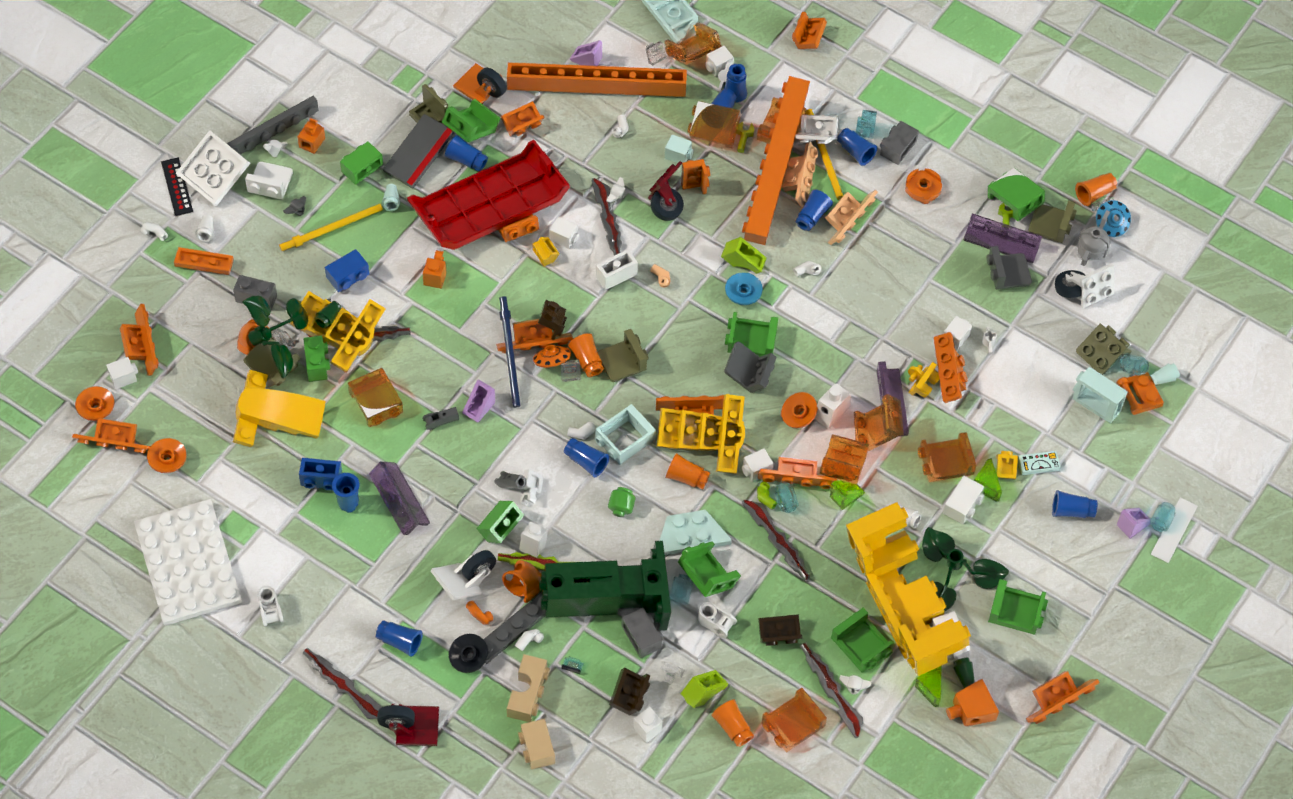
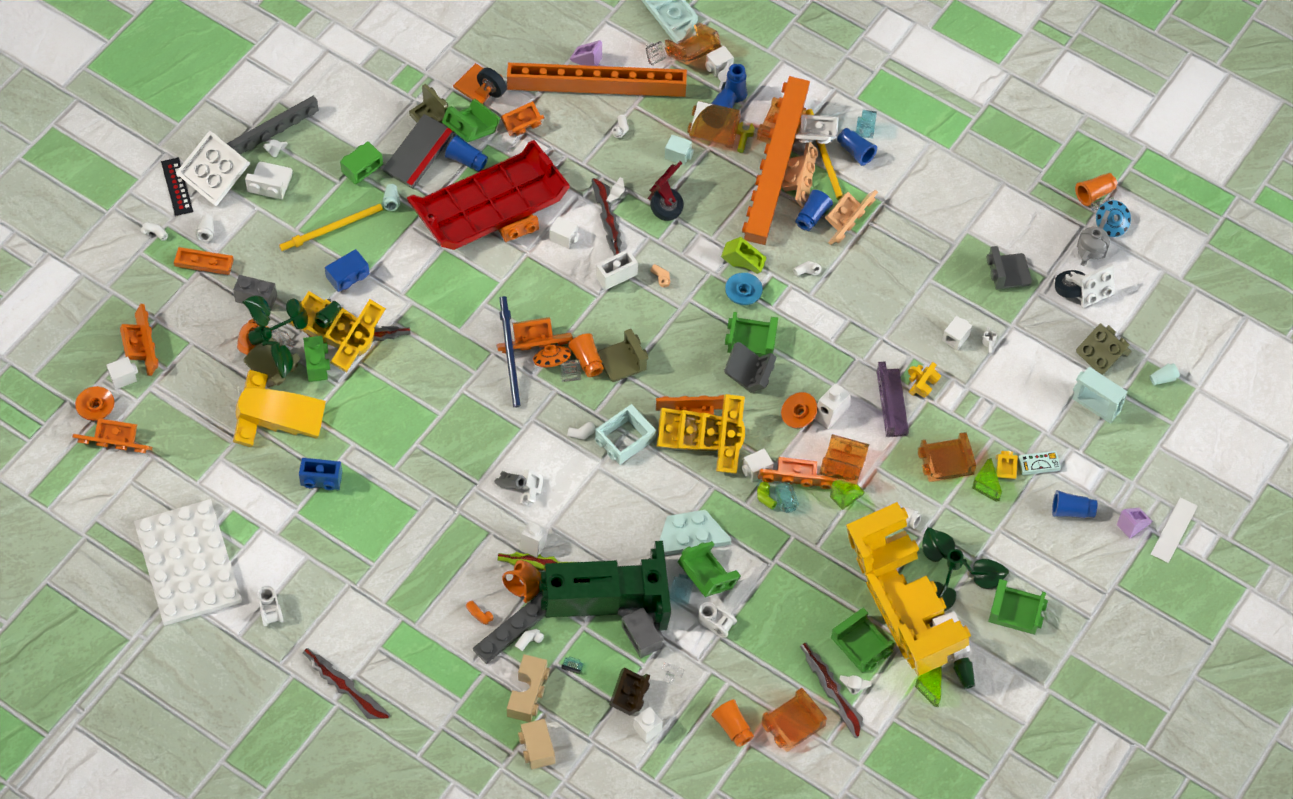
orange dish [147,438,187,473] -> none
dark grey piece [283,196,306,216] -> none
orange brick [297,118,325,154] -> none
blue plant [332,473,360,513] -> none
clear orange panel [348,368,403,427] -> none
clear purple panel [369,461,430,535] -> none
blue plant [375,620,423,657] -> none
dark red plate [377,704,440,746] -> none
dark grey bar [422,407,459,430] -> none
orange brick [423,250,446,289] -> none
white plate [431,550,497,600] -> none
black dish [448,634,488,673] -> none
lavender slope [462,380,495,422] -> none
bright green brick [476,500,524,543] -> none
yellow piece [532,237,560,266] -> none
dark brown bracket [538,300,567,340] -> none
blue plant [564,438,609,478] -> none
bright green head [608,487,636,517] -> none
orange plant [665,453,710,490] -> none
lime arch [680,670,728,708] -> none
orange bracket [681,159,710,195] -> none
flat silver sword [742,500,810,581] -> none
dark brown bracket [758,614,802,646] -> none
orange bracket [792,12,827,49] -> none
clear orange panel [854,394,903,451] -> none
flat silver piece [880,121,919,165] -> none
orange plate [905,168,942,204] -> none
orange bracket [934,332,968,403] -> none
white brick [943,476,985,524] -> none
orange torso [946,679,999,726] -> none
clear purple panel [963,213,1042,263] -> none
bright green panel [988,168,1045,221] -> none
lime bar [998,203,1013,234] -> none
orange bracket [1026,671,1100,724] -> none
olive bracket [1028,200,1077,243] -> none
orange plate [1116,372,1164,415] -> none
clear light blue brick [1120,353,1149,375] -> none
clear light blue brick [1150,502,1176,532] -> none

